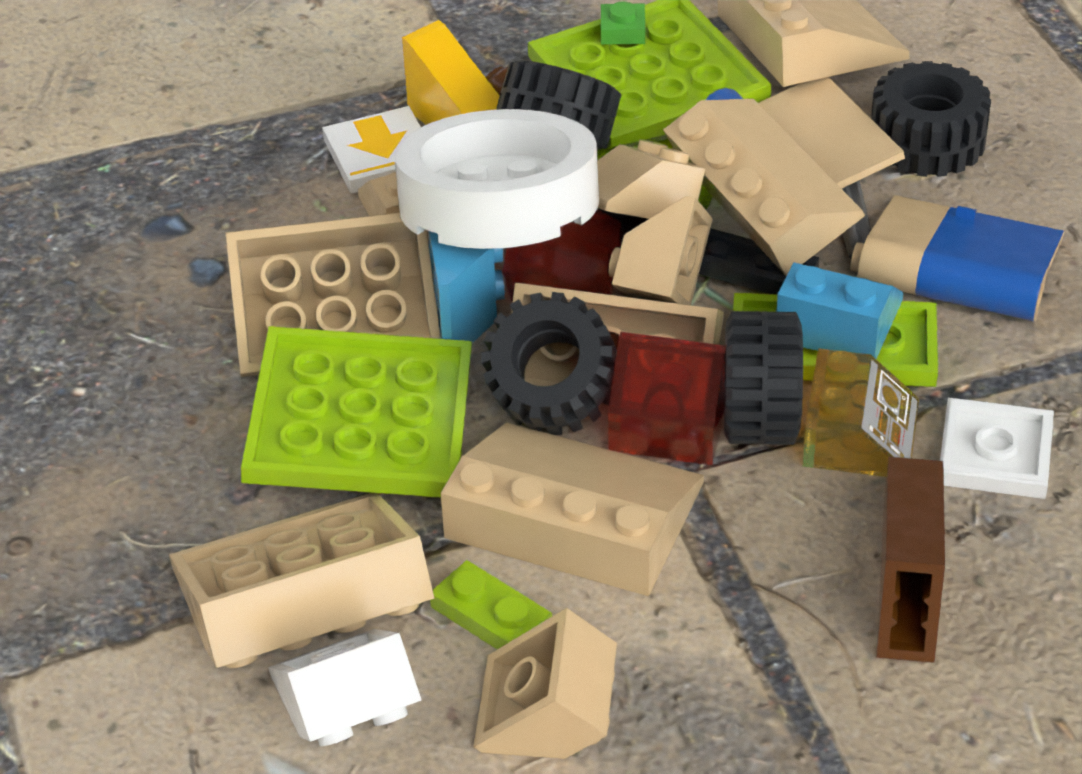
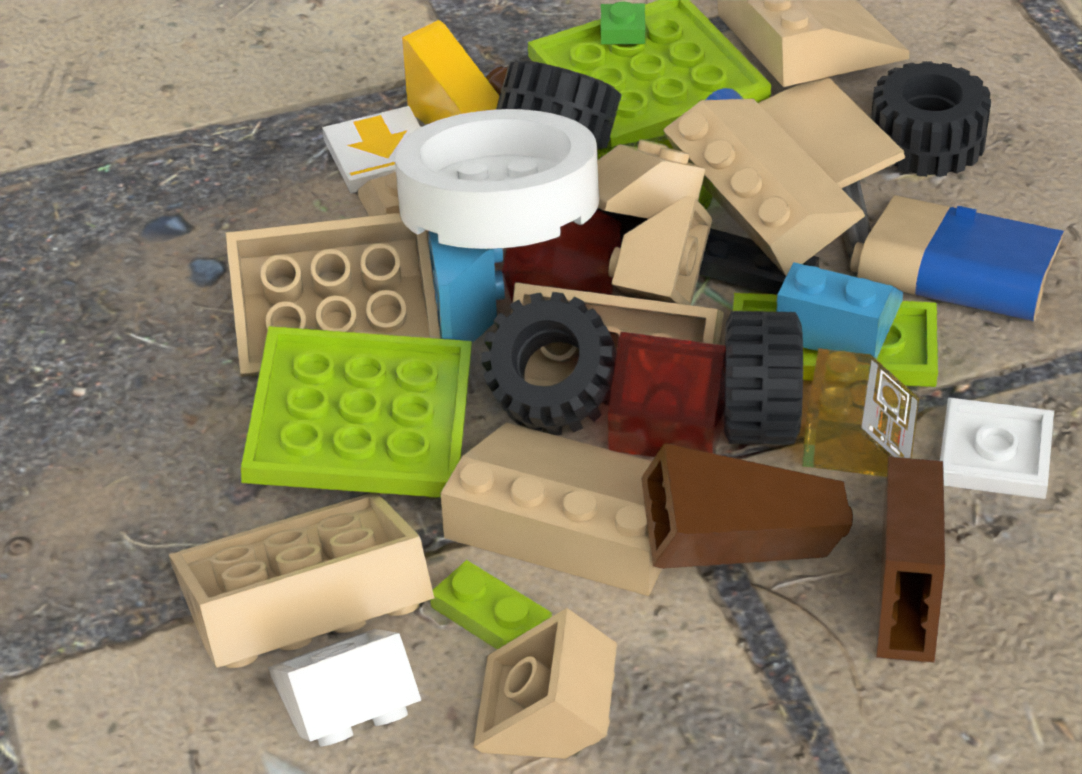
none -> reddish brown slope [641,443,853,569]

